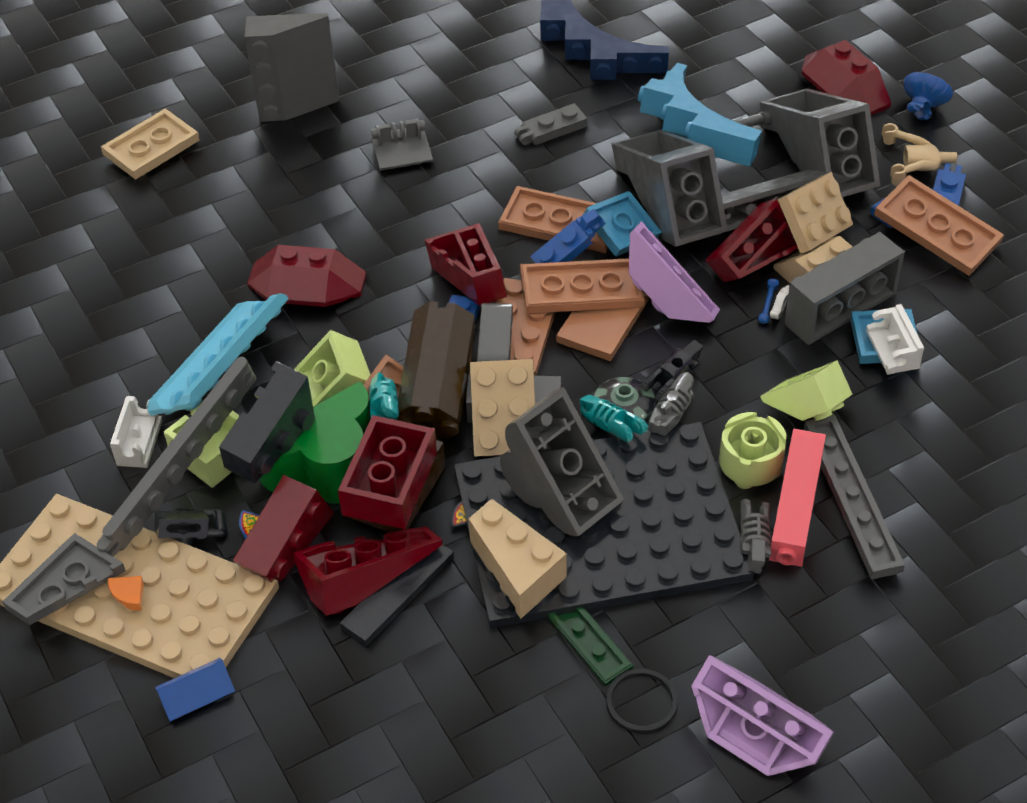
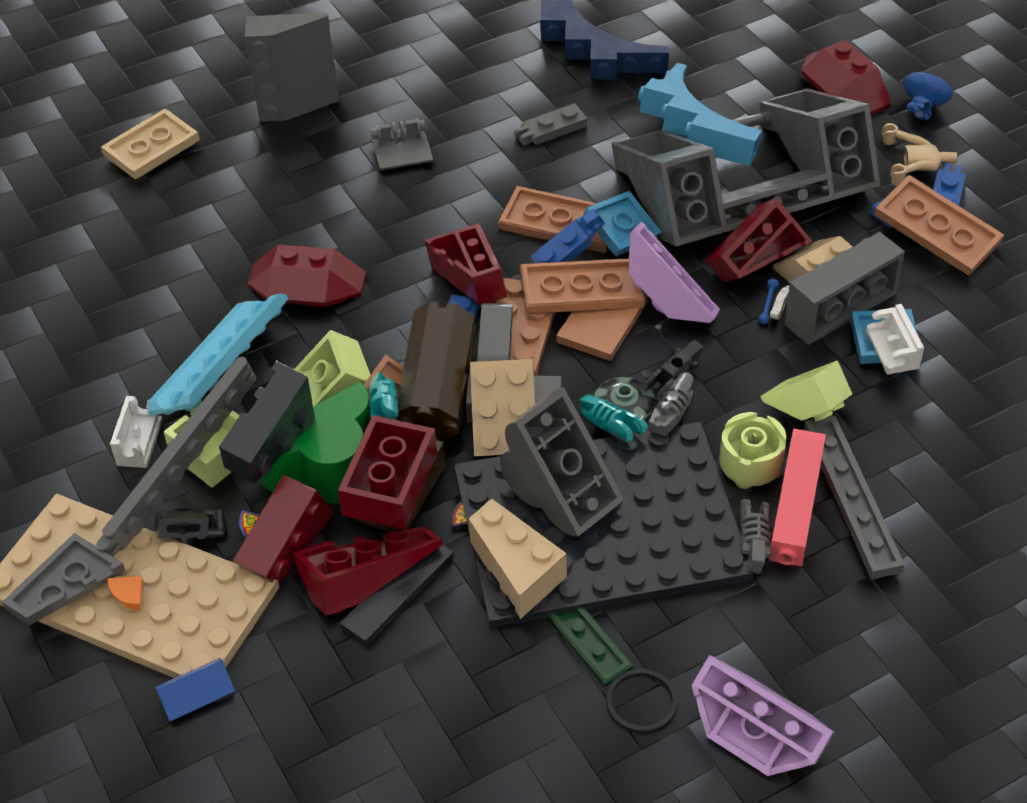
tan plate [778,172,853,253] -> none

